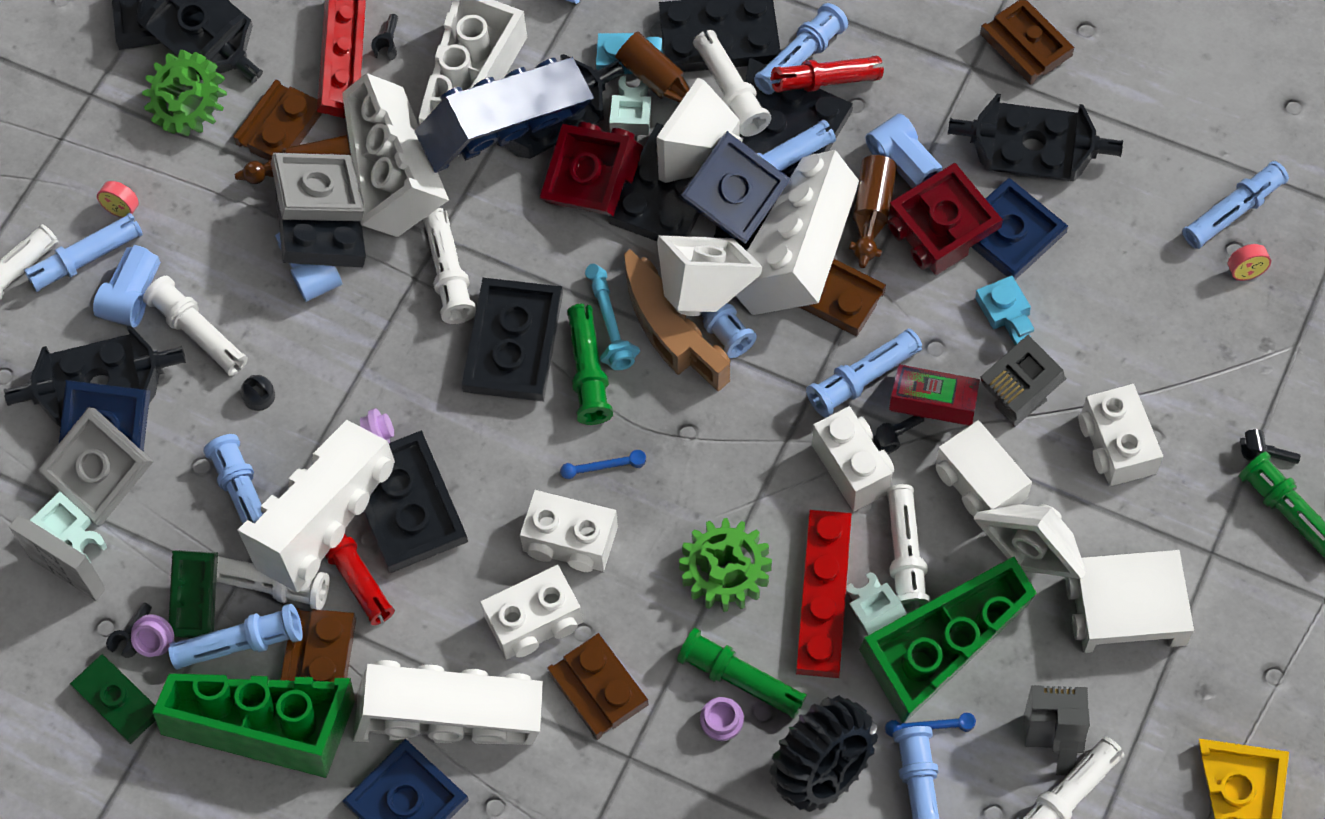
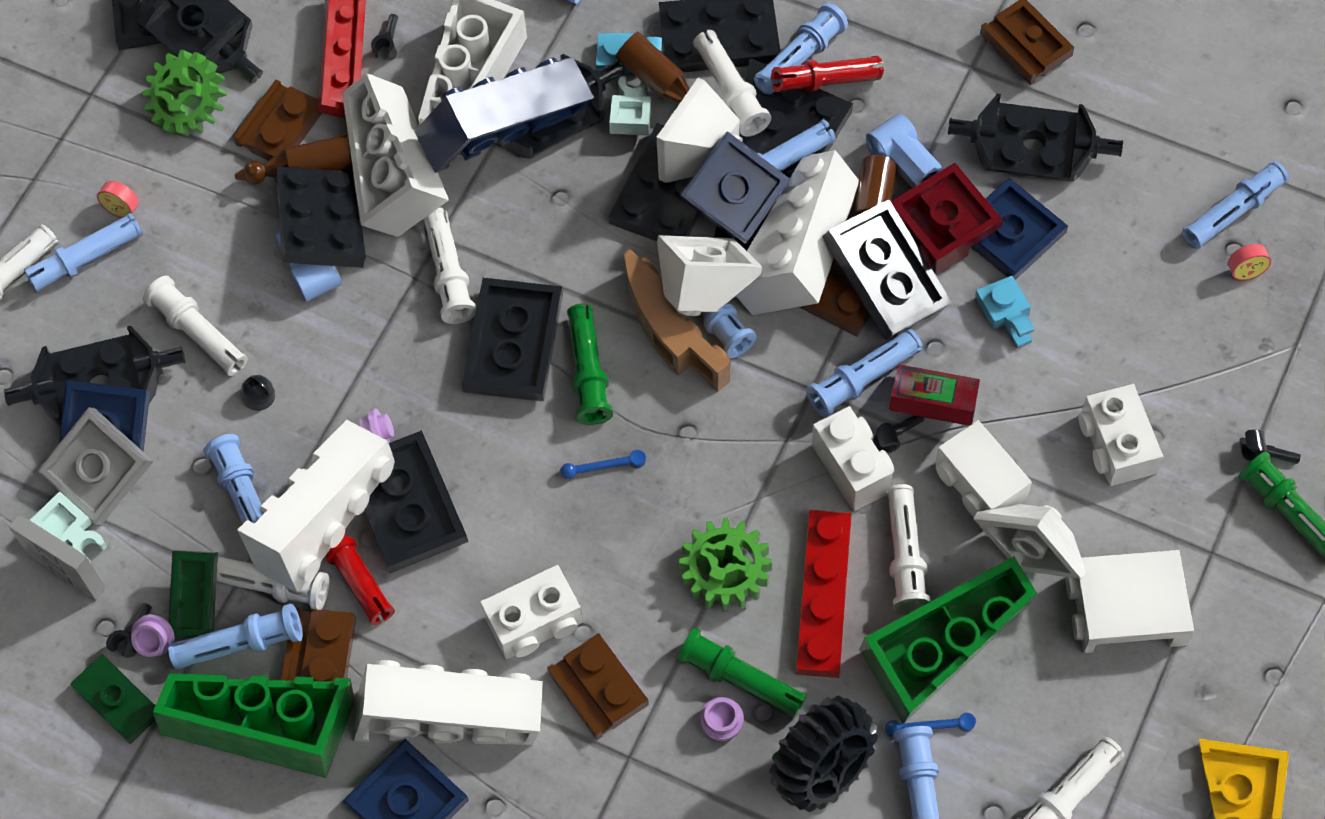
light blue piece [93,245,161,328] -> none
light grey tile [271,153,364,221] -> none
white brick [520,490,618,572] -> none
dark red plate [540,122,643,216] -> none
medium azure piece [585,264,640,370] -> none
light aqua plate [846,572,907,635] -> none
dark grey piece [980,335,1067,427] -> none
dark grey piece [1024,685,1090,776] -> none
none -> plate [822,200,952,340]

